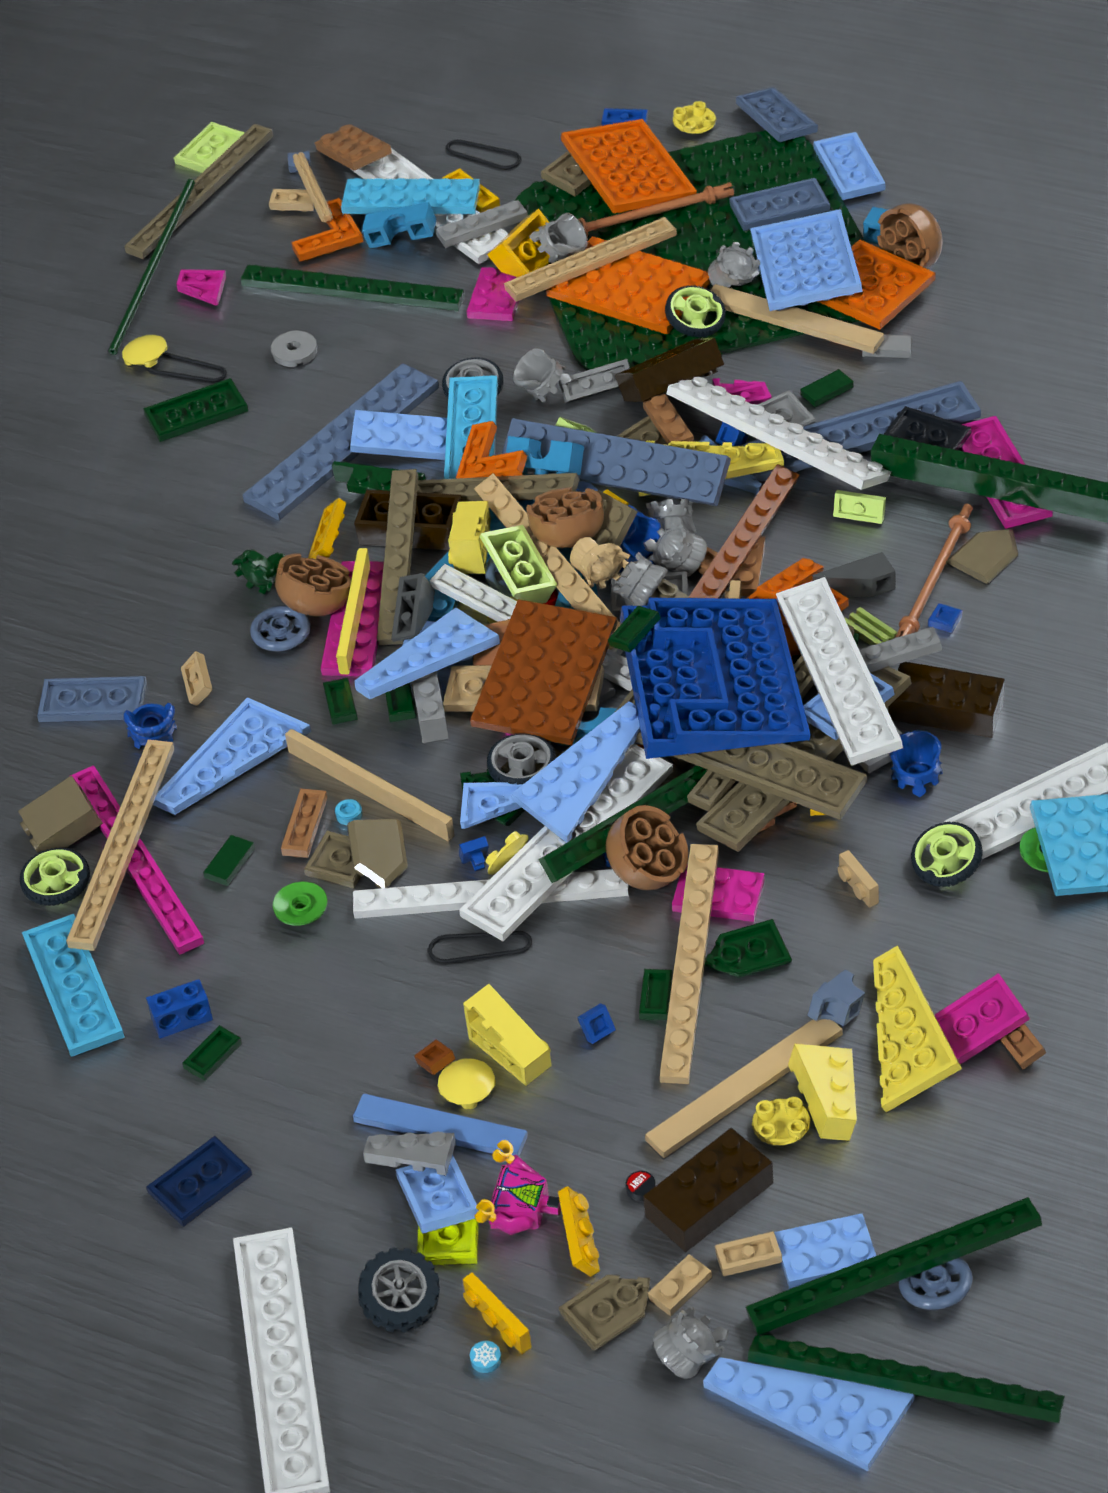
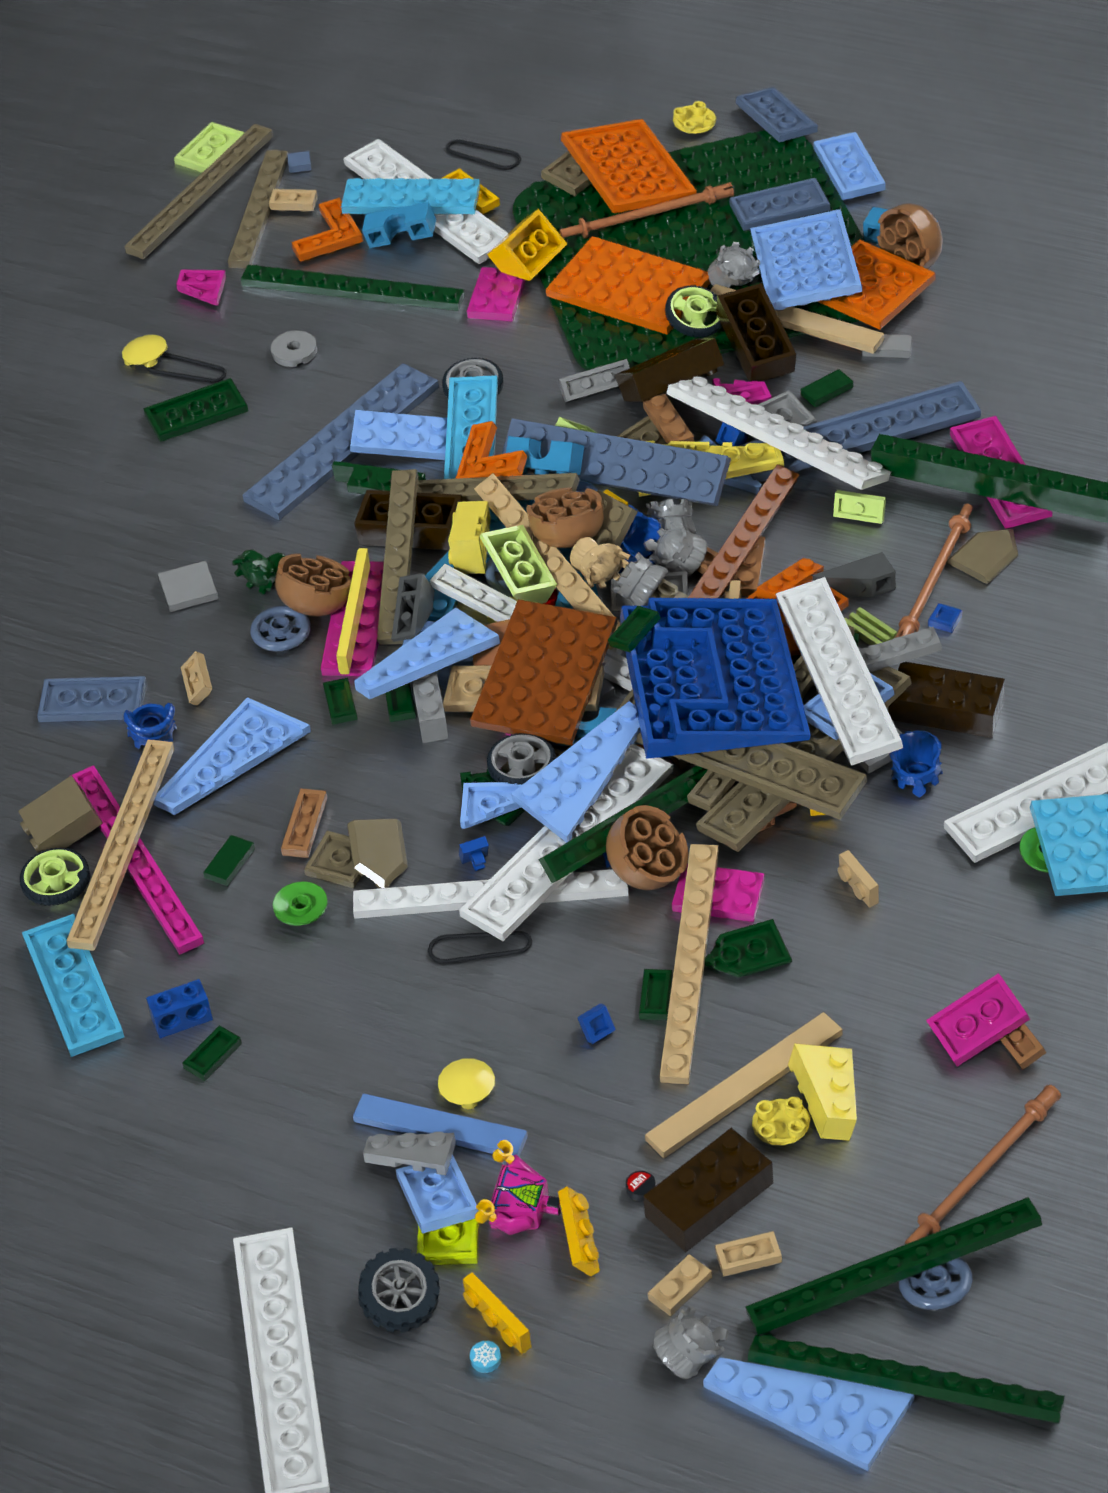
dark green piece [108,179,195,355] -> none
dark blue tile [146,1136,252,1227] -> none
tan tile [285,729,455,842] -> none
tan axle [293,152,333,223] -> none
yellow plate [308,498,346,559] -> none
medium nougat plate [314,125,392,171] -> none
medium azure tile [335,799,363,825] -> none
dark orange plate [414,1039,456,1075] -> none
light grey plate [436,200,528,248] -> none
light yellow wedge [463,984,552,1086] -> none
light yellow dish [485,831,529,875] -> none
tan tile [504,217,677,302] -> none
light grey hair [512,347,571,402] -> none
light grey hair [529,213,588,263] -> none
dark tan tile [559,1275,650,1351] -> none
blue plate [601,109,648,126] -> none
light blue plate [774,1213,876,1288] -> none
sand blue brick [807,969,865,1027] -> none
light yellow wing [873,945,962,1112] -> none
black tile [883,406,971,451] -> none
yellowish green wheel [911,822,983,887] -> none
none -> light grey tile [158,561,218,612]
none -> dark tan plate [228,150,288,268]
none -> dark brown brick [716,283,796,382]
none -> nougat bar [905,1085,1061,1244]

